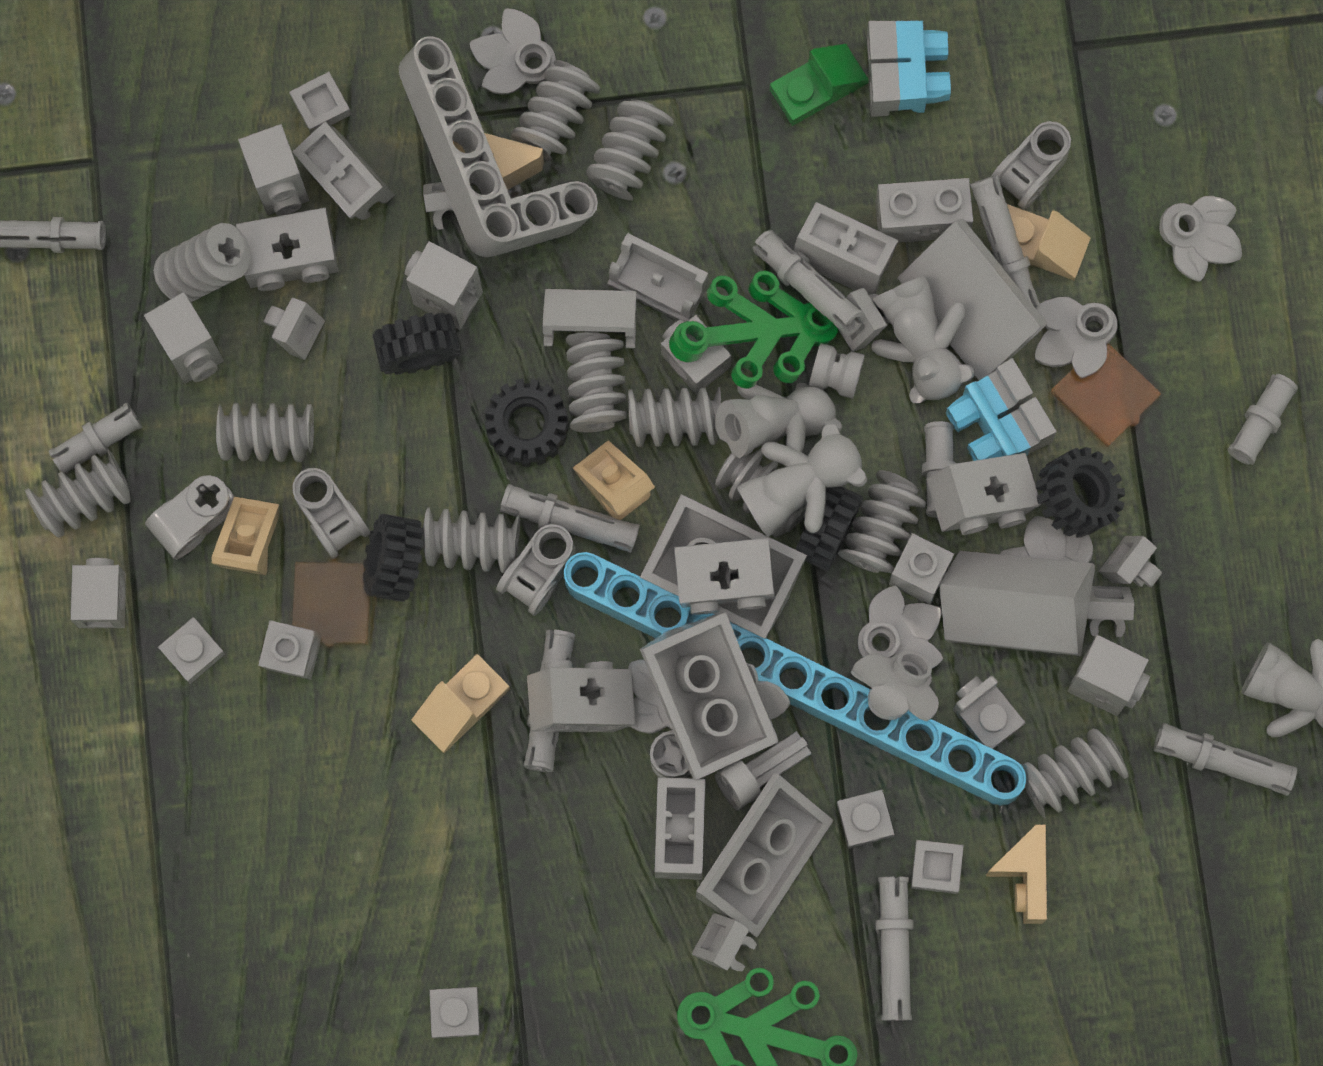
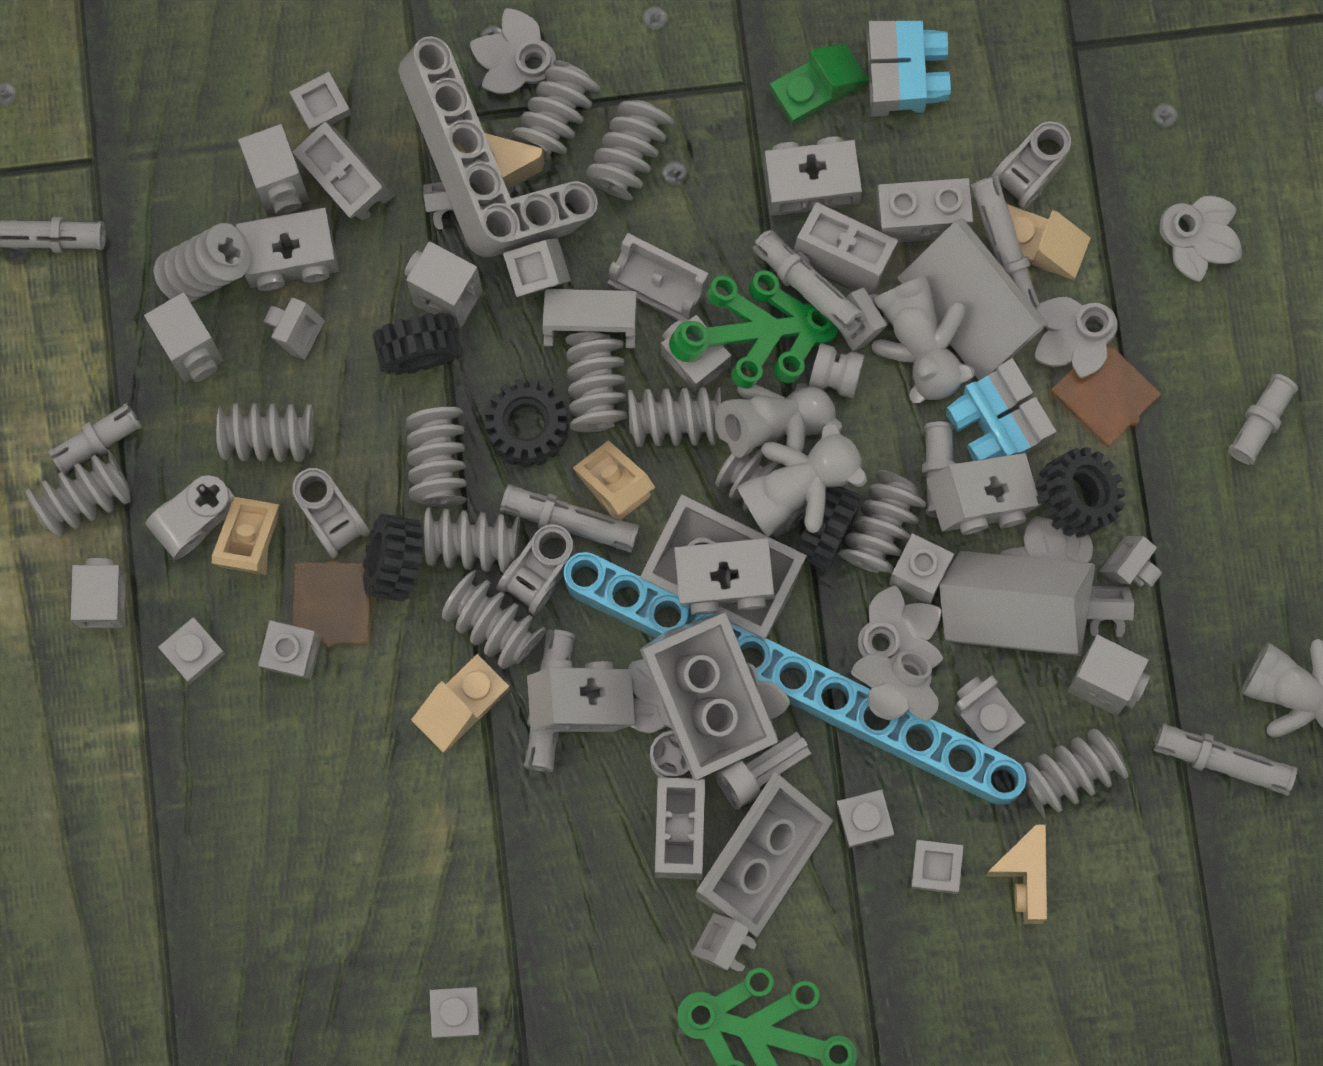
light grey pin [876,877,913,1021] -> none
none -> light grey piece [406,406,467,507]
none -> light grey piece [441,570,546,669]
none -> light grey brick [503,238,571,297]
none -> light grey brick [764,137,862,216]

